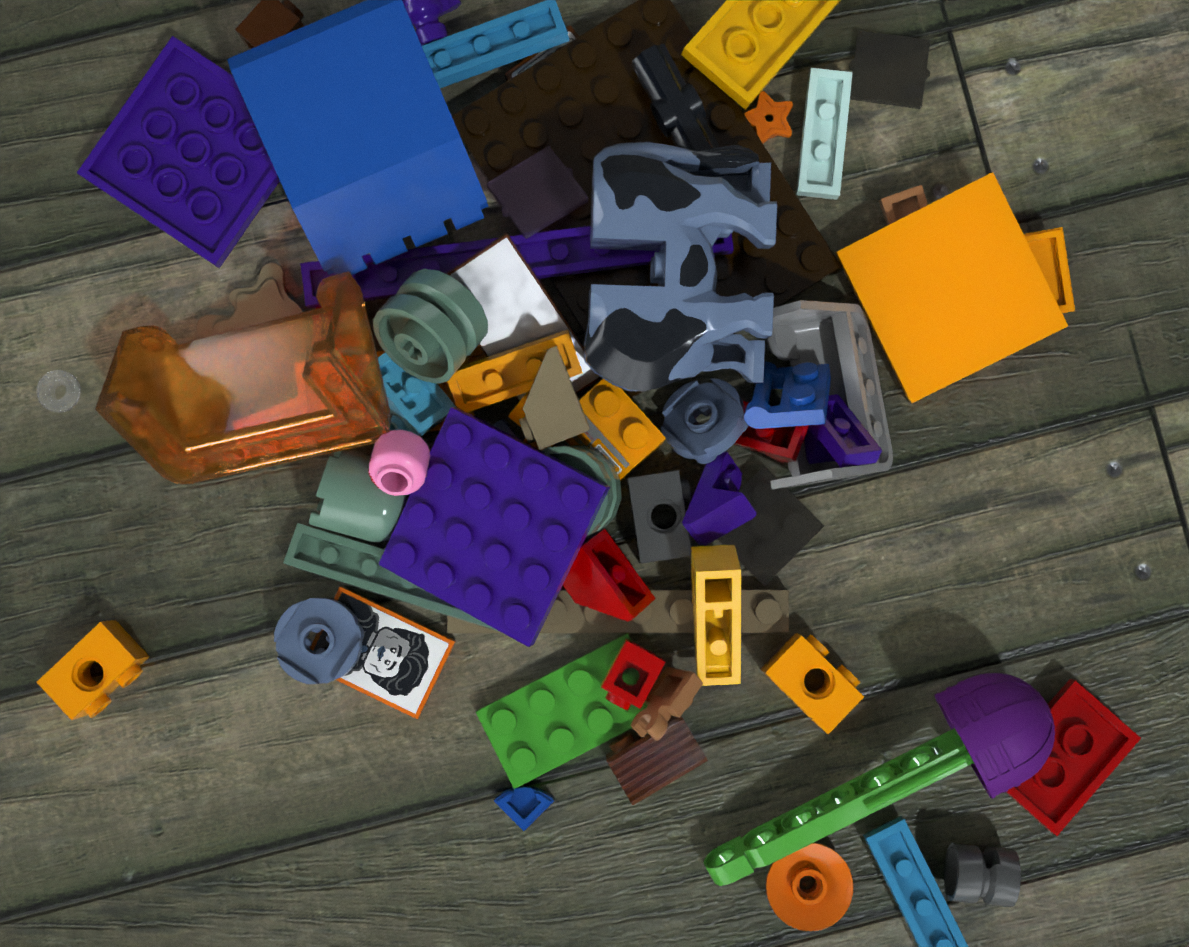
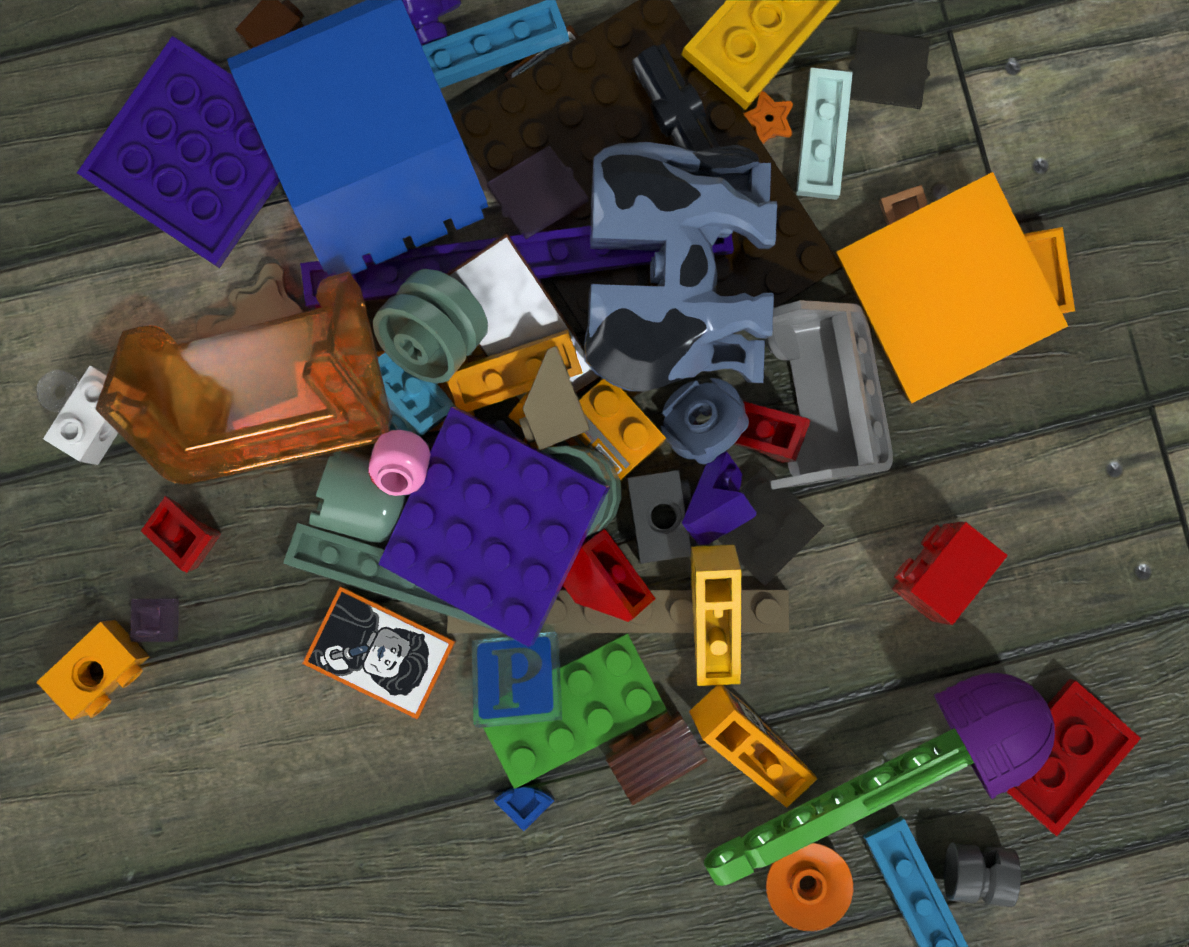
sand blue plate [274,598,364,684] -> none
red brick [601,638,666,711] -> none
medium nougat plate [631,667,703,741] -> none
blue plate [744,362,831,429] -> none
light orange brick [760,633,864,734] -> none
dark purple slope [804,394,882,468] -> none
none -> white brick [43,366,143,465]
none -> clear purple tile [130,598,179,642]
none -> red slope [141,496,221,573]
none -> tile [472,632,562,728]
none -> light orange slope [689,685,817,808]
none -> red brick [892,522,1008,625]

